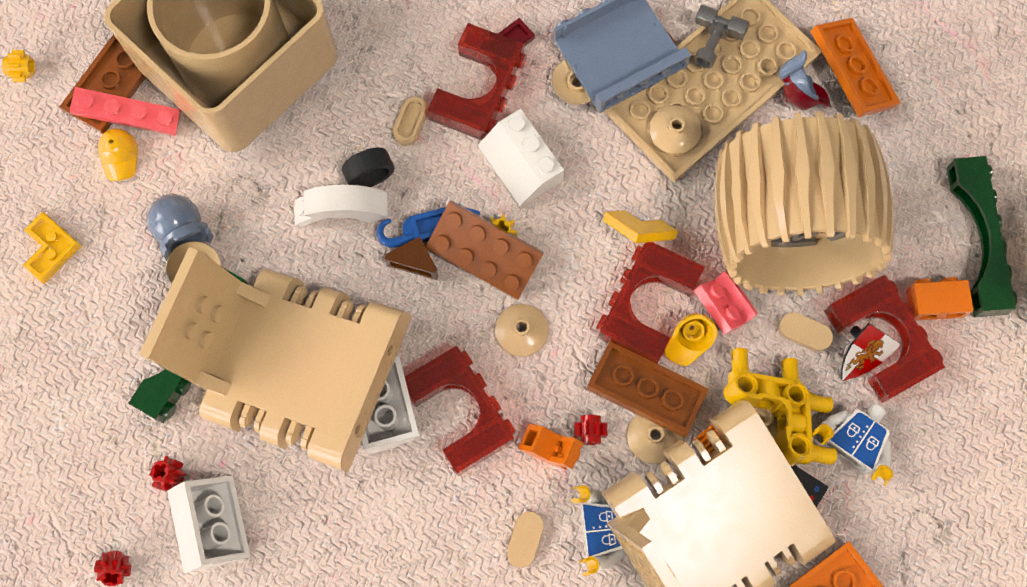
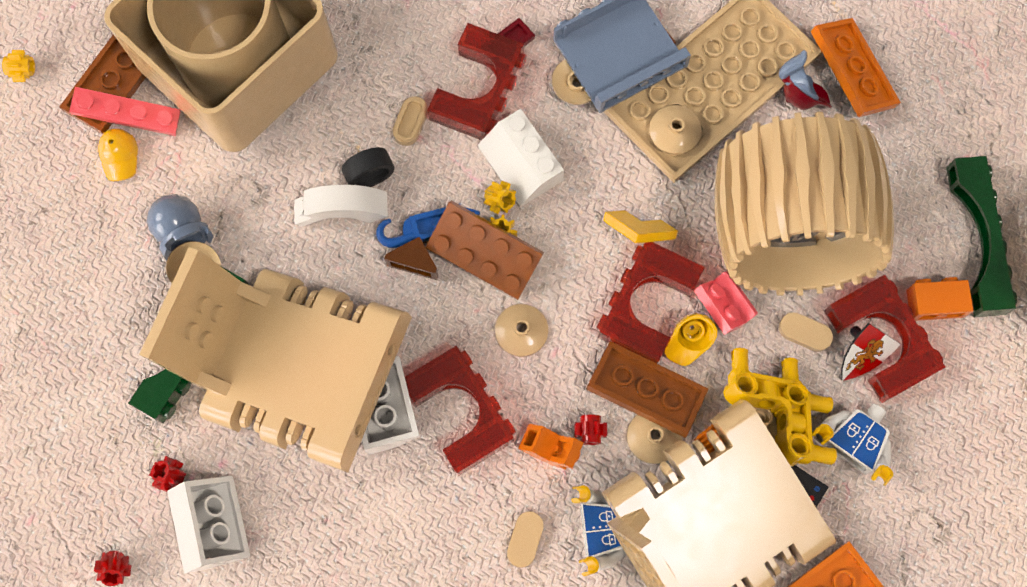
yellow tile [23,211,82,284] -> none
flat silver bar [694,4,749,69] -> none
none -> yellow gear [483,181,516,214]

